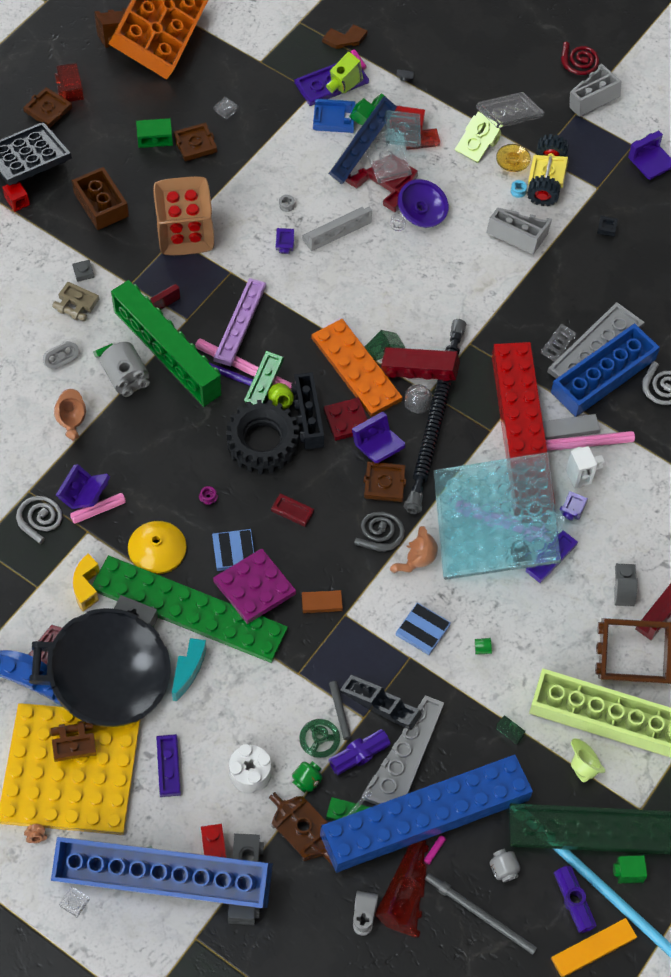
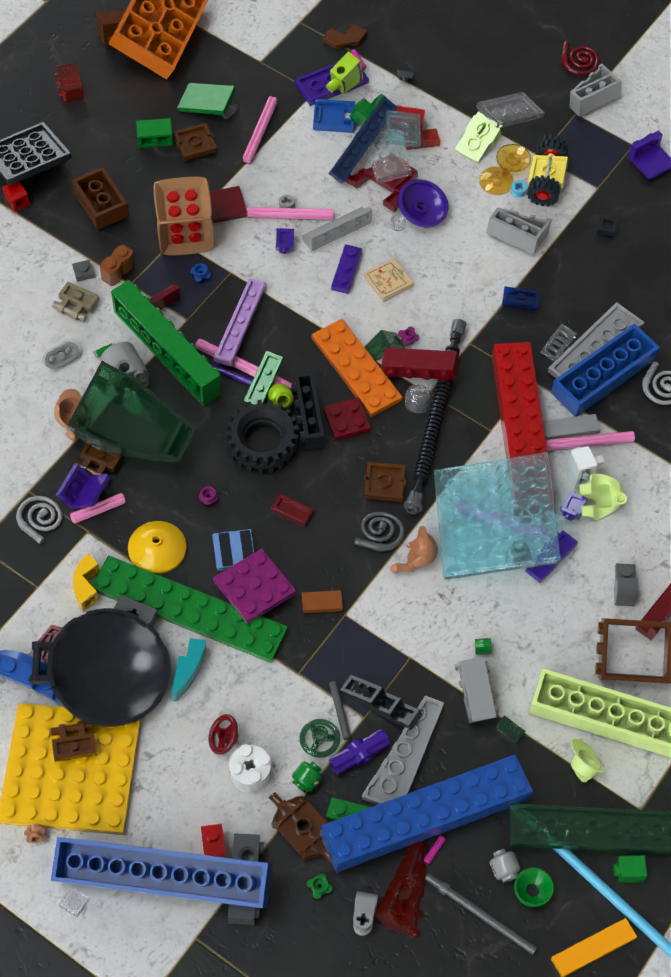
reddish brown plate [23,87,72,128] -> none
dark purple tile [156,734,181,797] -> none
clear hinge [342,789,372,818] -> none
dark purple bracket [352,412,406,463] -> none
tile [396,603,451,655] -> none
dark purple piece [553,866,597,933] -> none
none -> clear green windscreen [67,361,196,463]
none -> reddish brown plate [74,440,123,482]
none -> dark orange brick [100,244,135,286]
none -> tile [177,83,236,115]
none -> blue plate [190,263,211,282]
none -> dark red piece [208,714,239,755]
none -> dark red tile [210,186,247,223]
none -> bright pink axle [243,96,277,164]
none -> bright pink axle [247,207,334,220]
none -> green plate [307,874,332,899]
none -> dark purple plate [331,244,362,294]
none -> tan tile [364,258,413,301]
none -> magenta plate [398,326,419,345]
none -> light grey wedge [454,657,498,723]
none -> clear yellow dish [479,167,514,195]
none -> clear blue plate [502,286,540,310]
none -> green piece [514,867,554,907]
none -> yellowish green piece [574,473,627,521]

